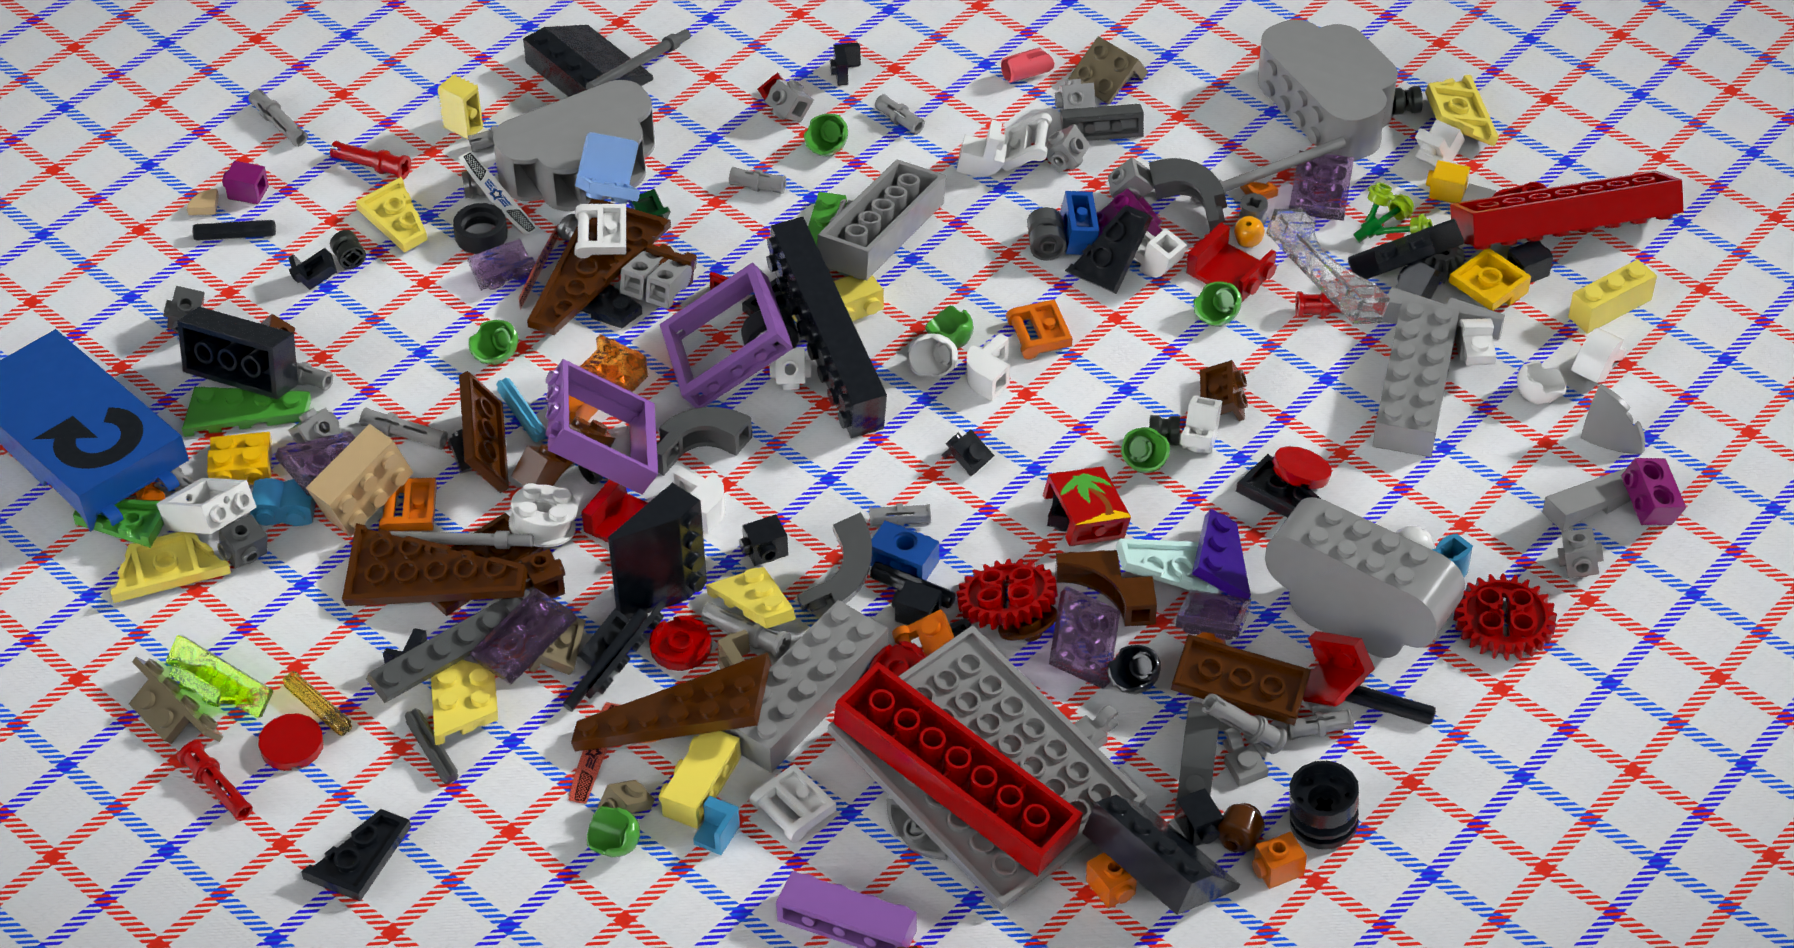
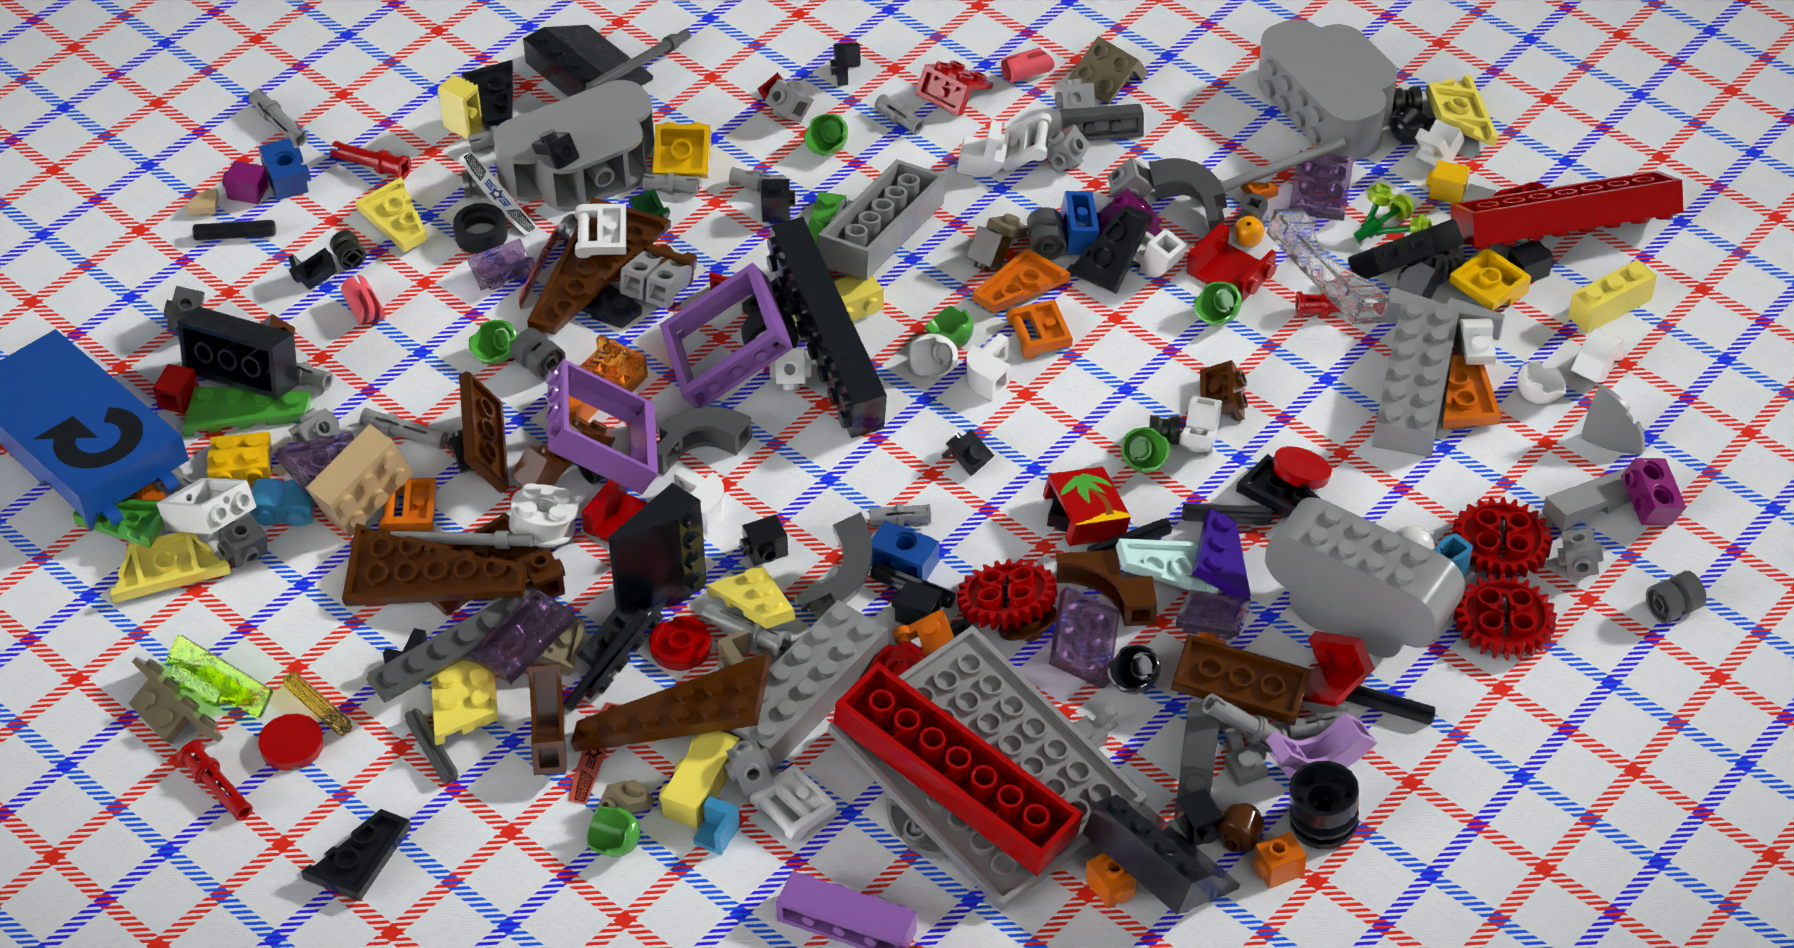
medium azure axle [496,378,547,442] -> none
light blue bracket [575,132,640,204] -> none
none -> red brick [153,364,199,414]
none -> blue brick [258,138,311,201]
none -> coral arm [341,275,385,324]
none -> black wing [462,60,513,130]
none -> dark grey wheel [511,328,566,381]
none -> reddish brown arch [528,662,567,775]
none -> black bracket [532,129,579,169]
none -> light grey pin [643,172,700,195]
none -> yellow plate [653,122,712,179]
none -> light grey brick [725,738,775,797]
none -> black brick [761,179,795,222]
none -> red bracket [915,60,994,116]
none -> brick [966,226,1013,272]
none -> orange wing [972,248,1071,314]
none -> dark tan bracket [986,214,1028,239]
none -> black axle [1087,519,1172,552]
none -> black axle [1182,503,1272,525]
none -> lavender arch [1266,713,1377,780]
none -> black hair [1389,107,1435,145]
none -> orange wing [1442,354,1501,429]
none -> red gear [1452,497,1553,580]
none -> dark grey wheel [1646,570,1707,624]

